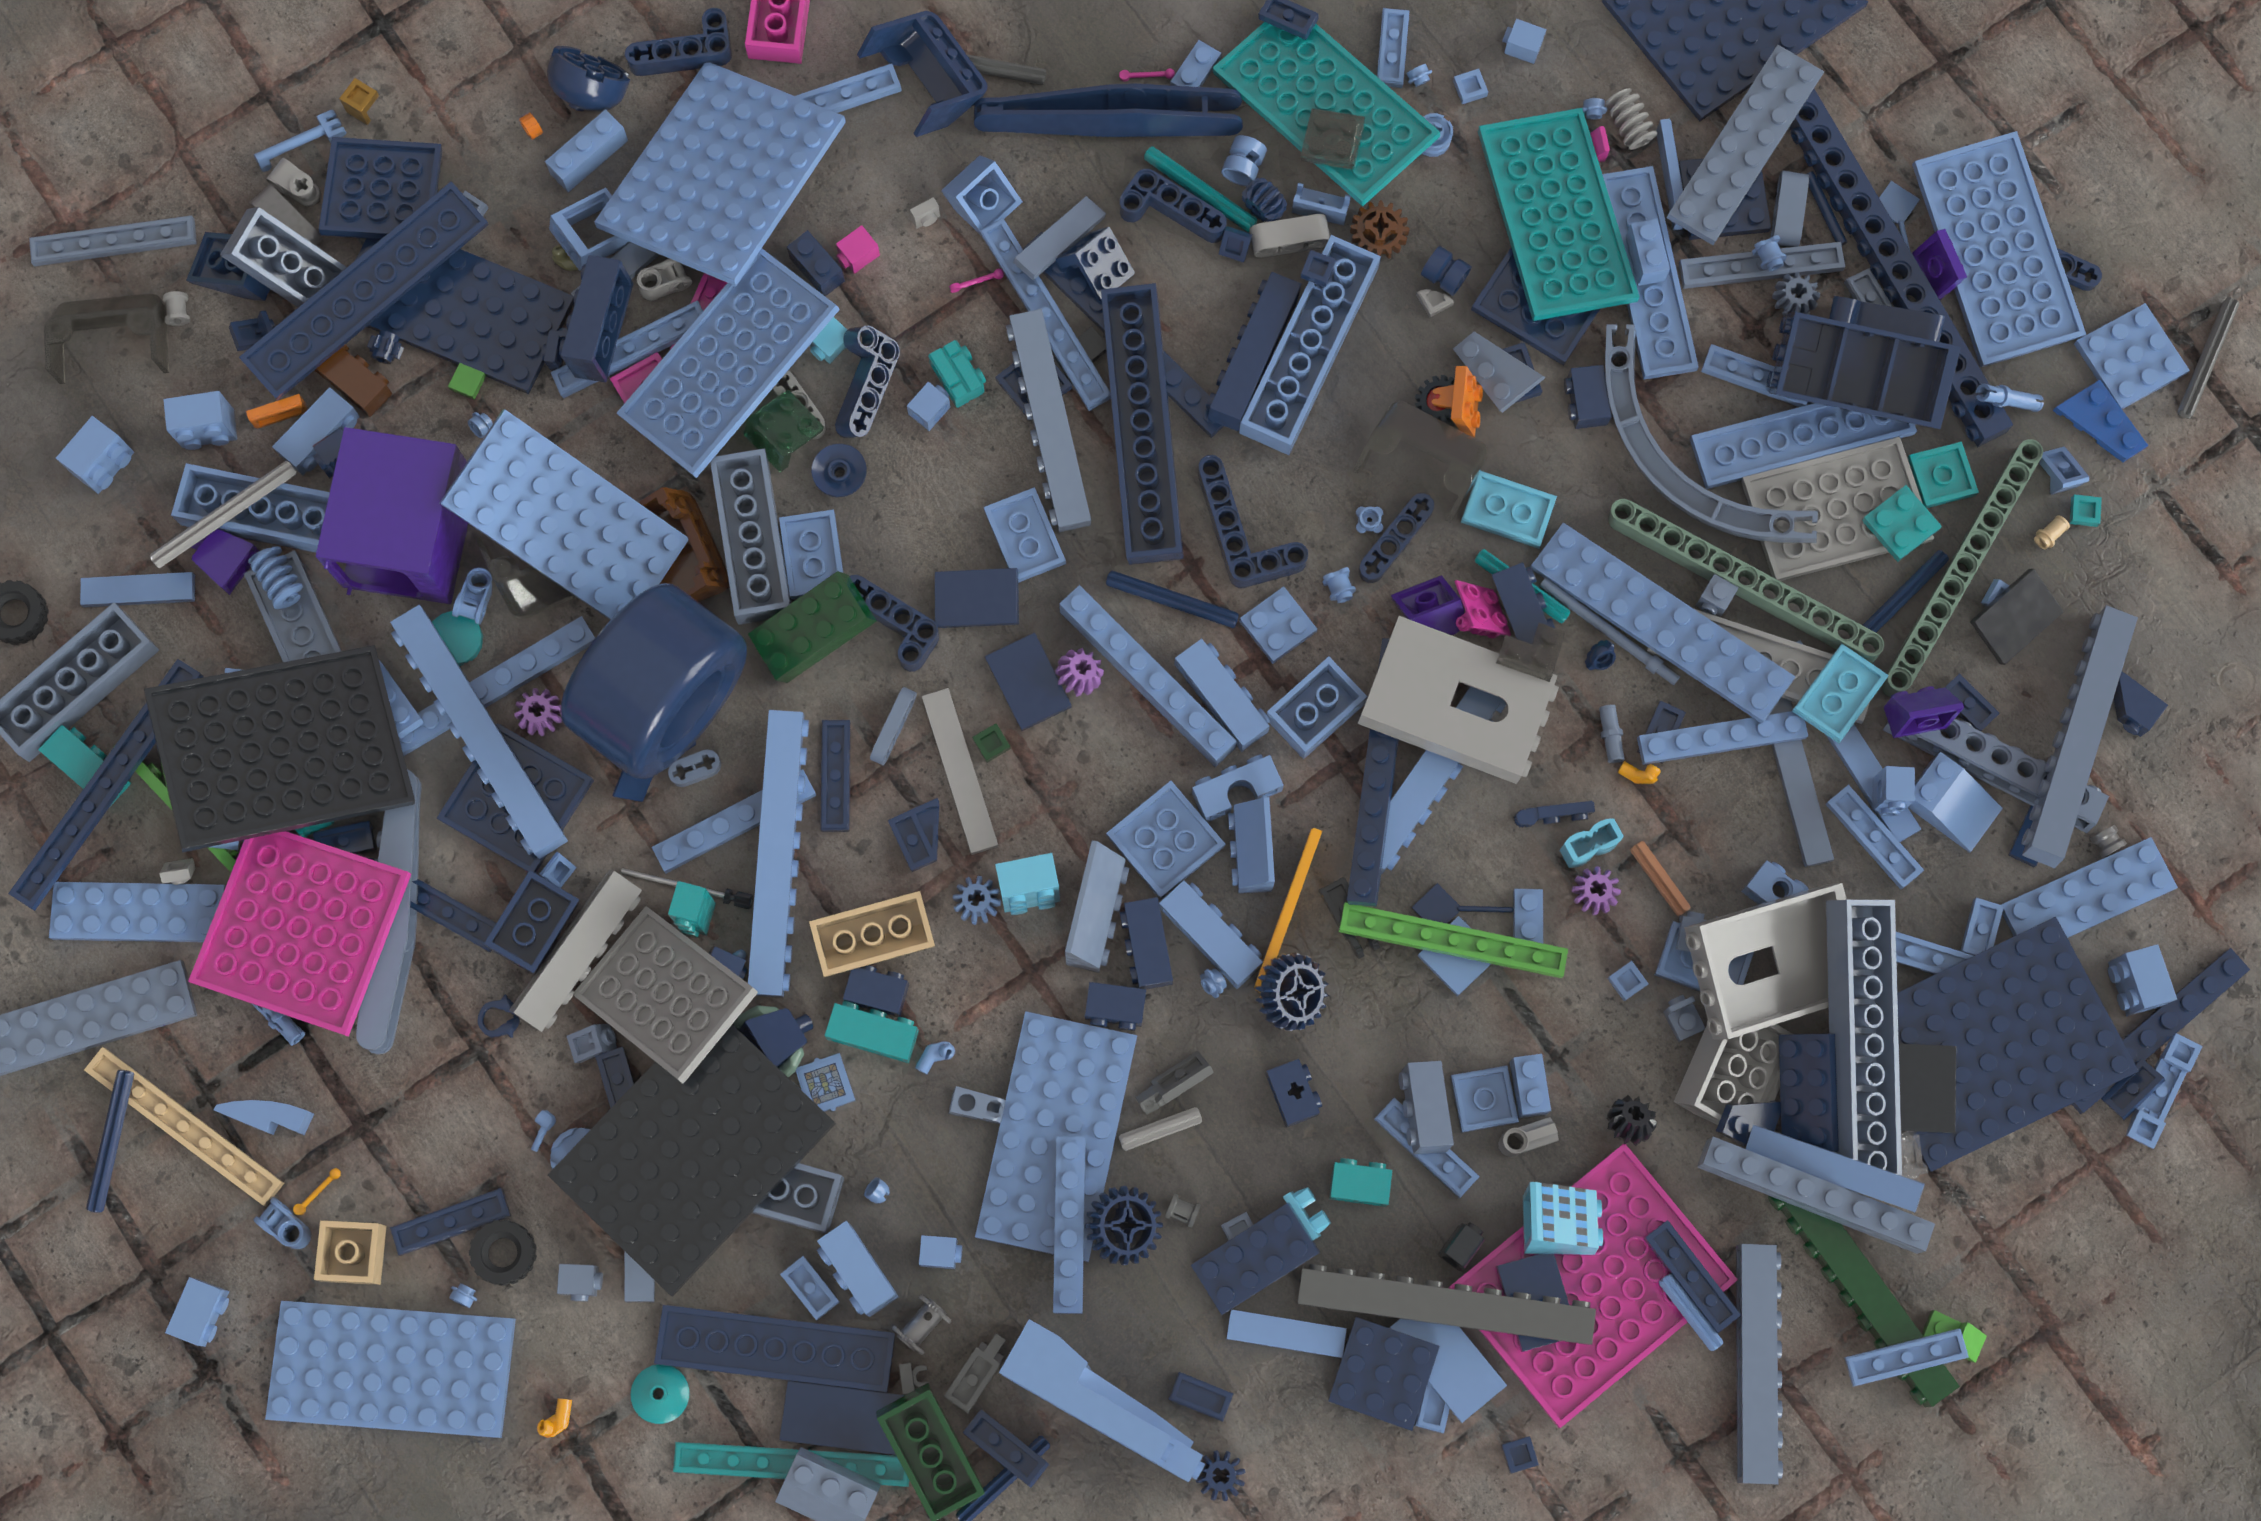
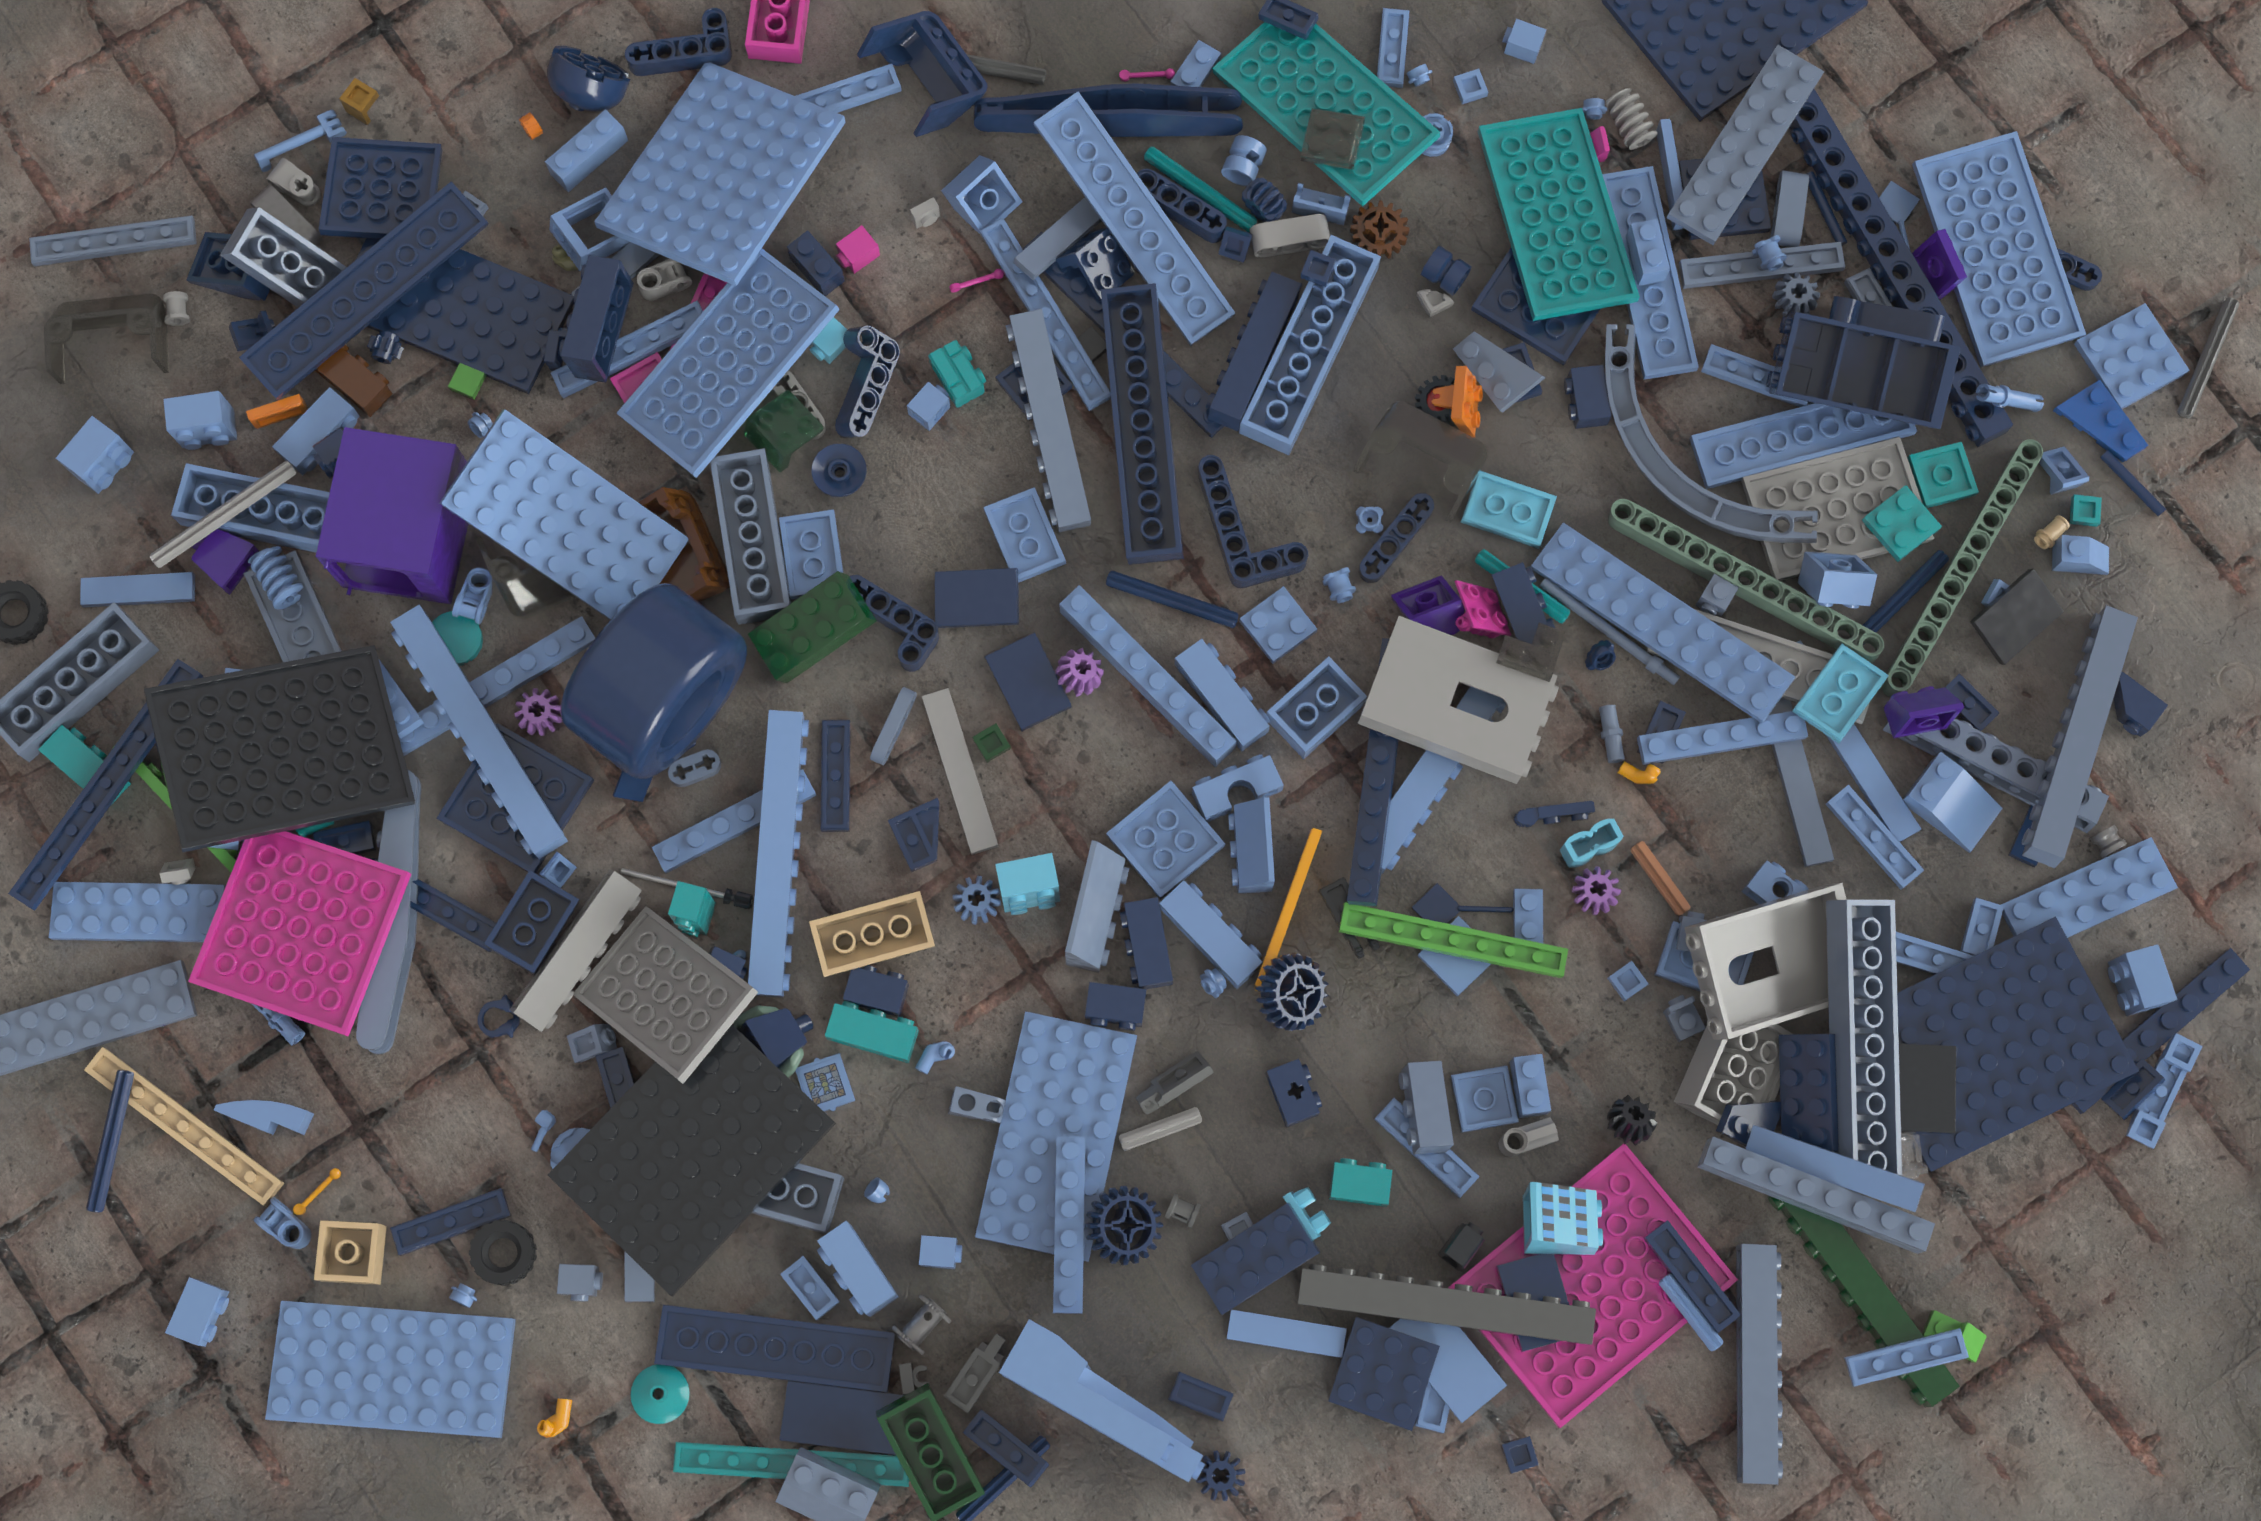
medium blue brick [1873,766,1915,816] -> none
none -> medium blue plate [1034,92,1236,346]
none -> medium blue brick [1798,552,1877,608]
none -> medium blue slope [2052,535,2109,575]
none -> dark blue bar [2100,450,2166,517]

